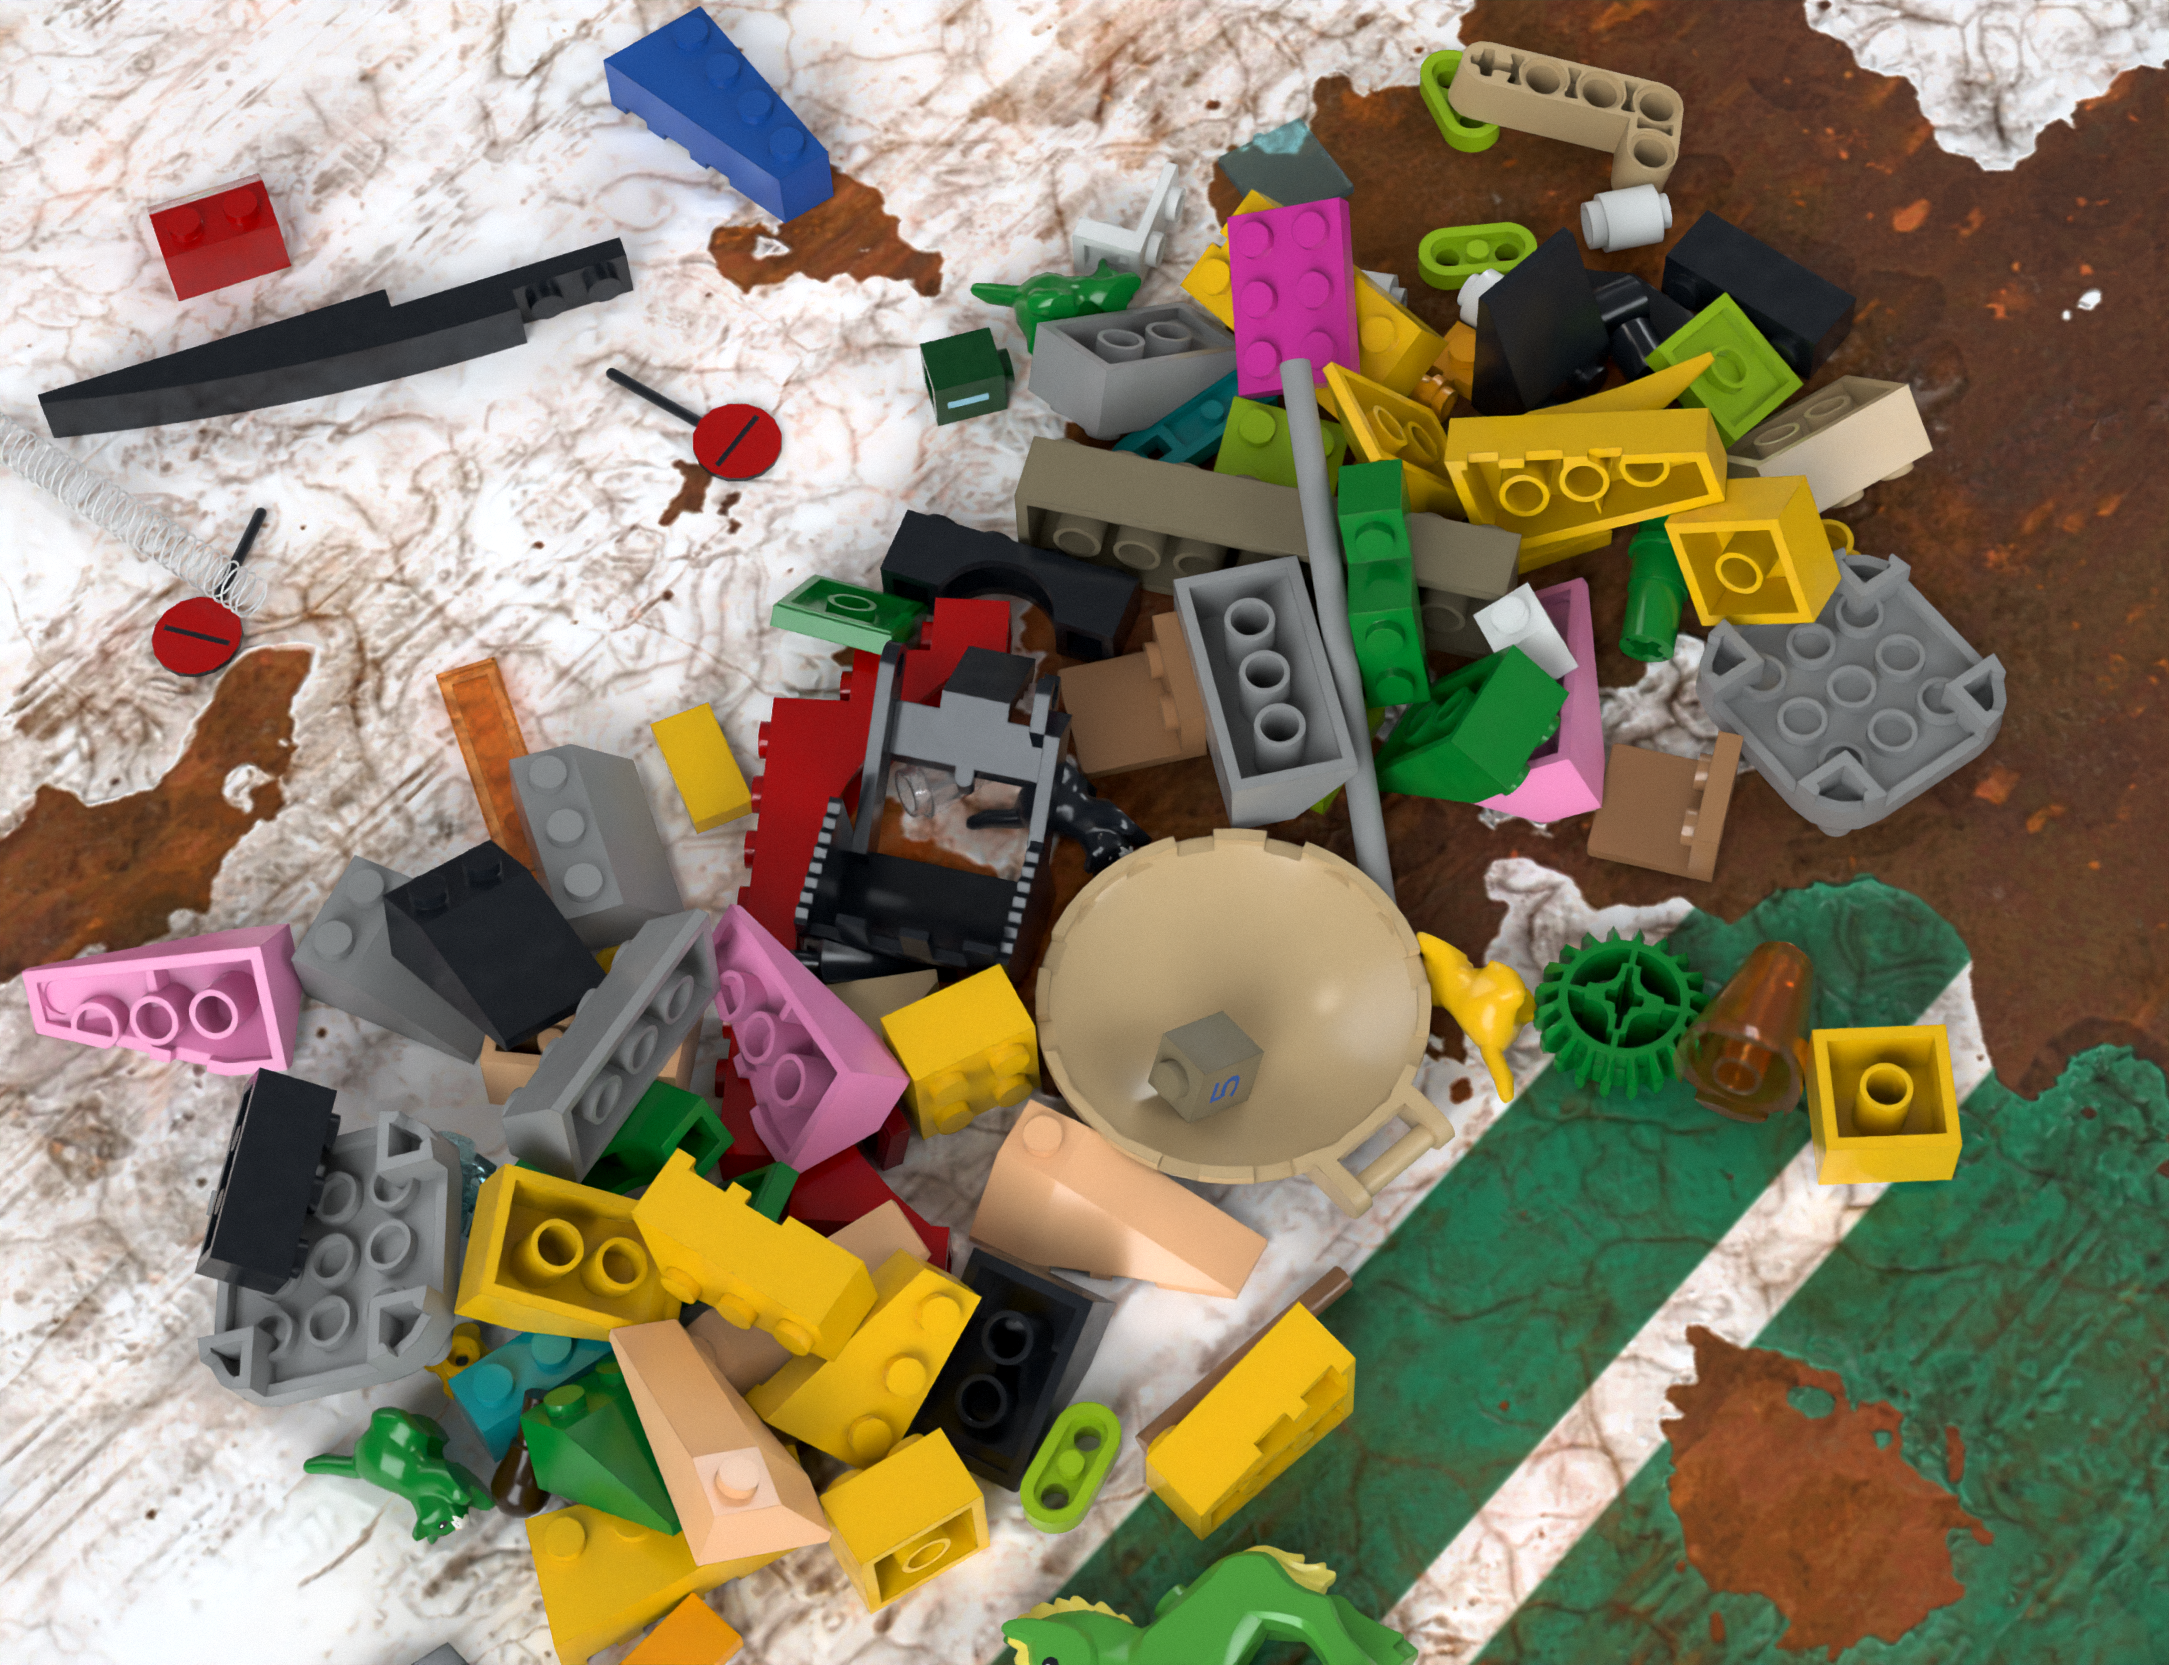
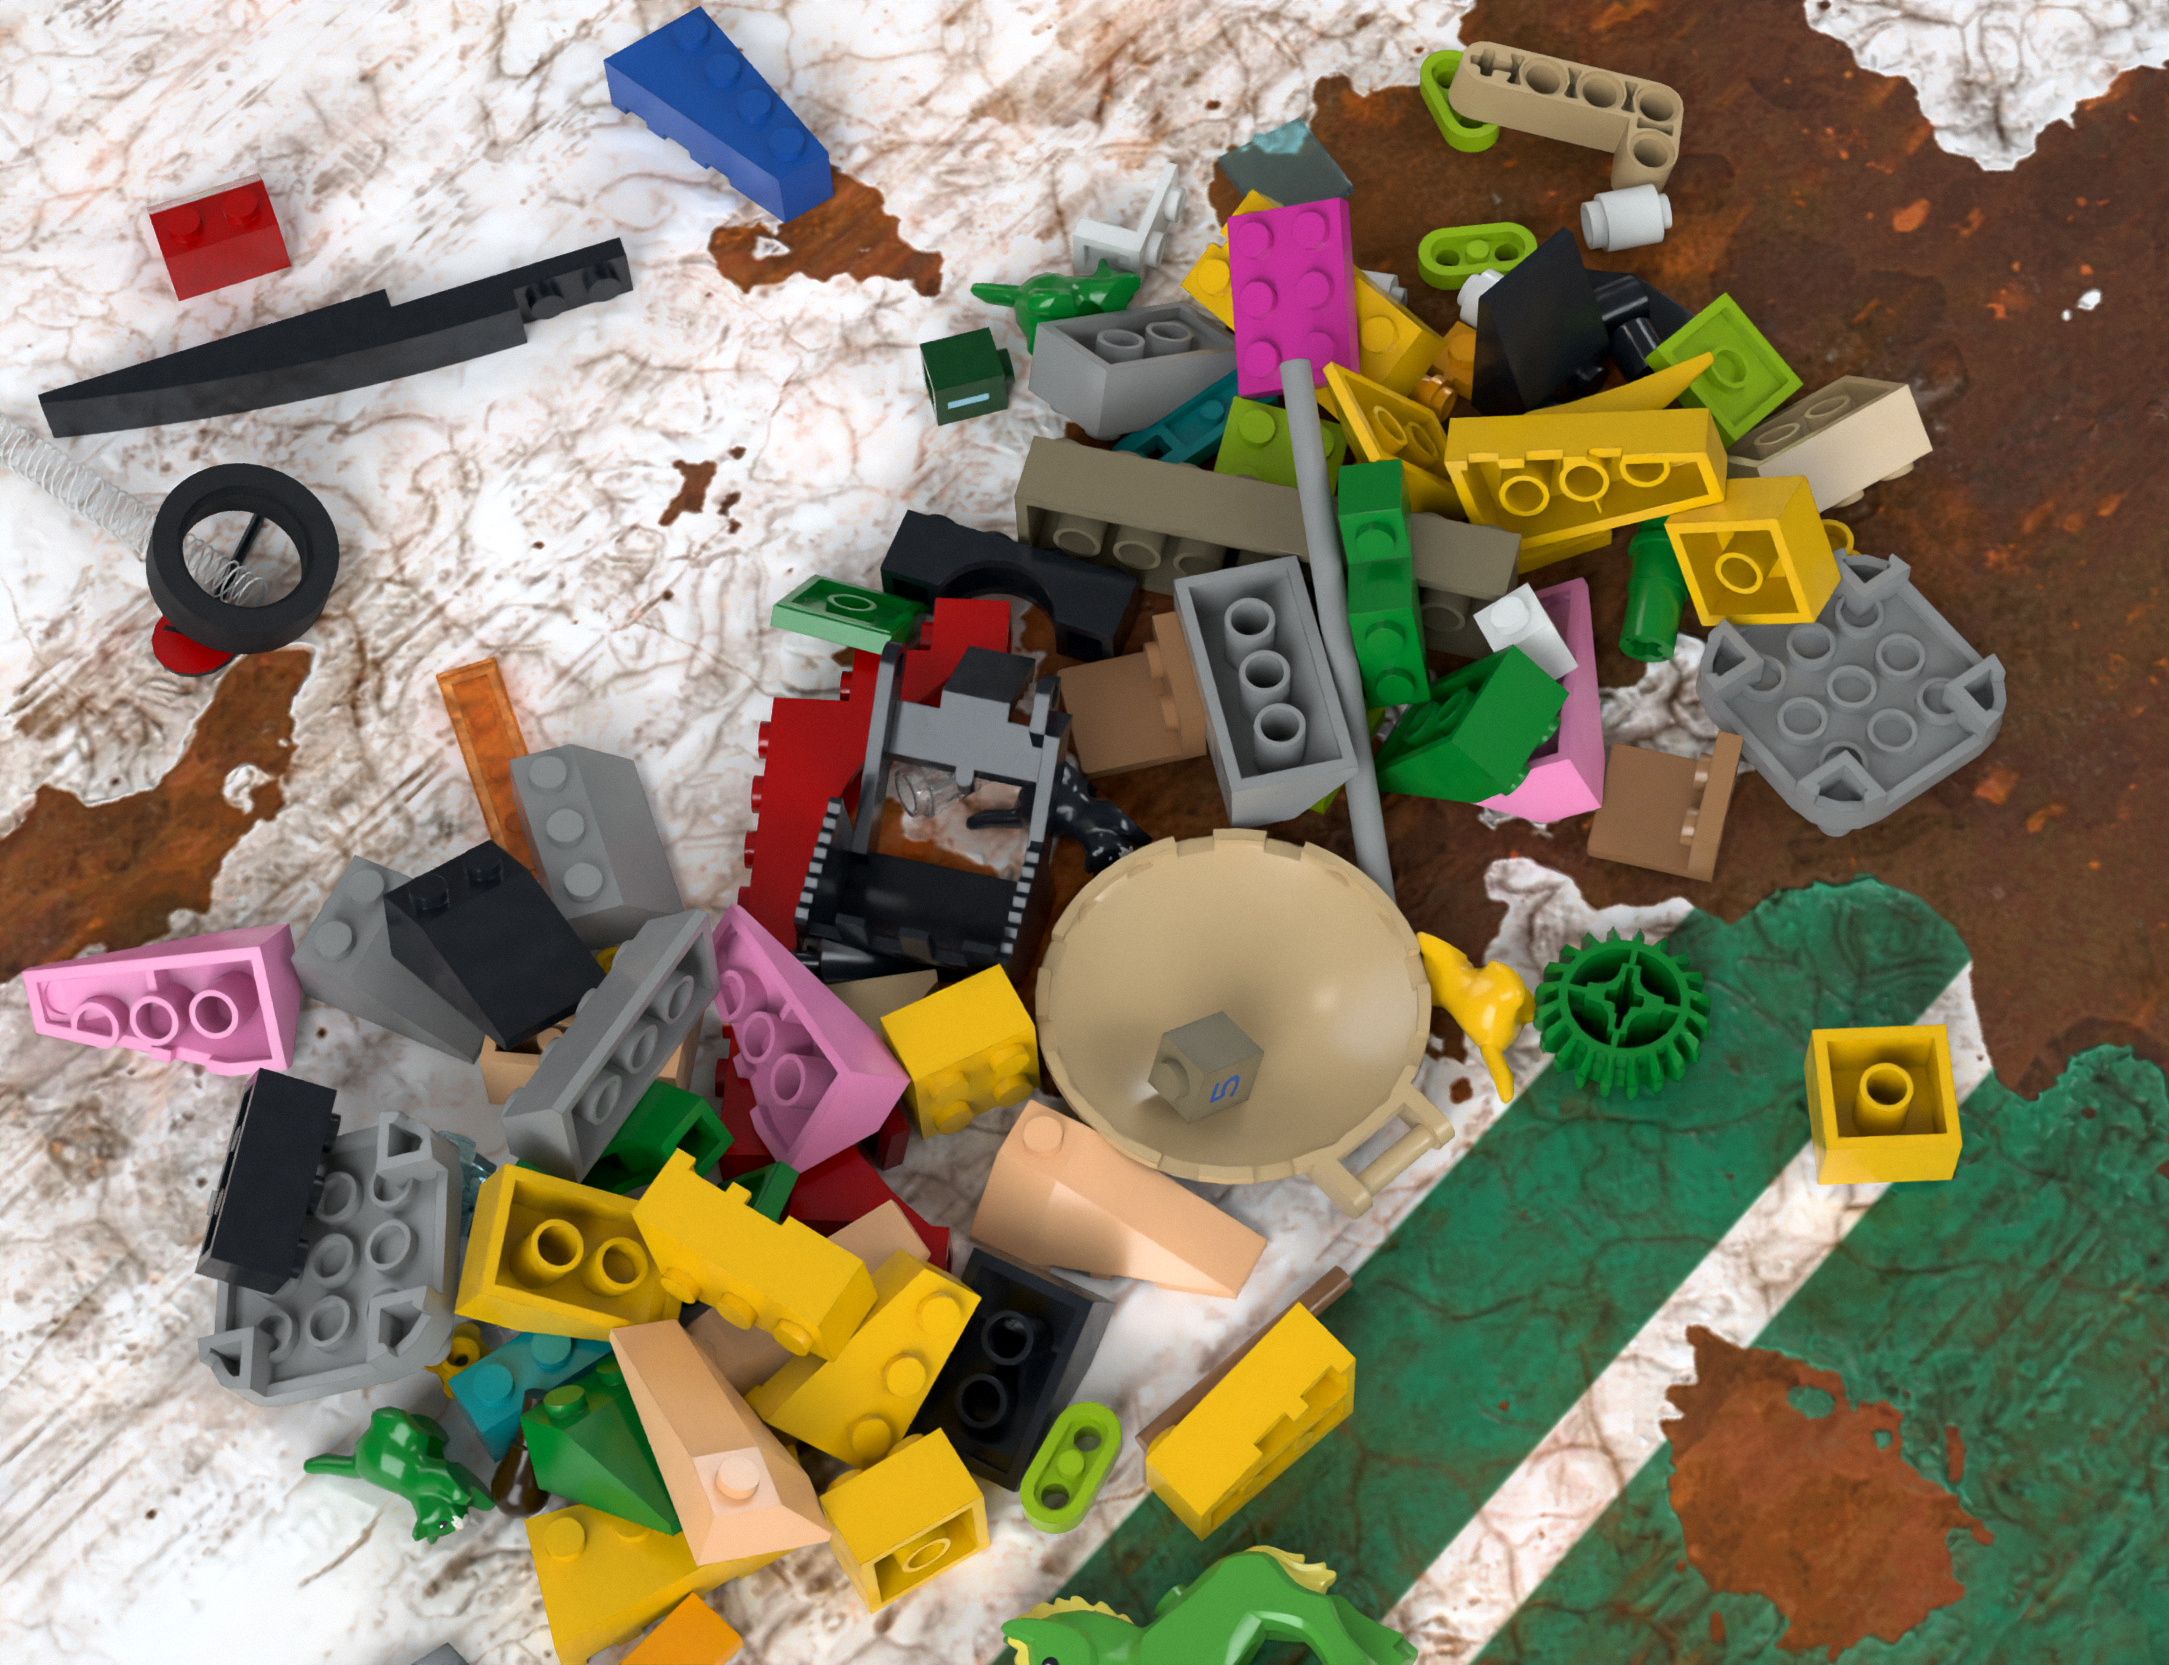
red piece [606,368,782,482] -> none
yellow tile [650,702,752,834] -> none
black brick [1661,210,1857,380] -> none
clear orange cone [1673,941,1814,1123] -> none
none -> black tyre [145,463,340,654]

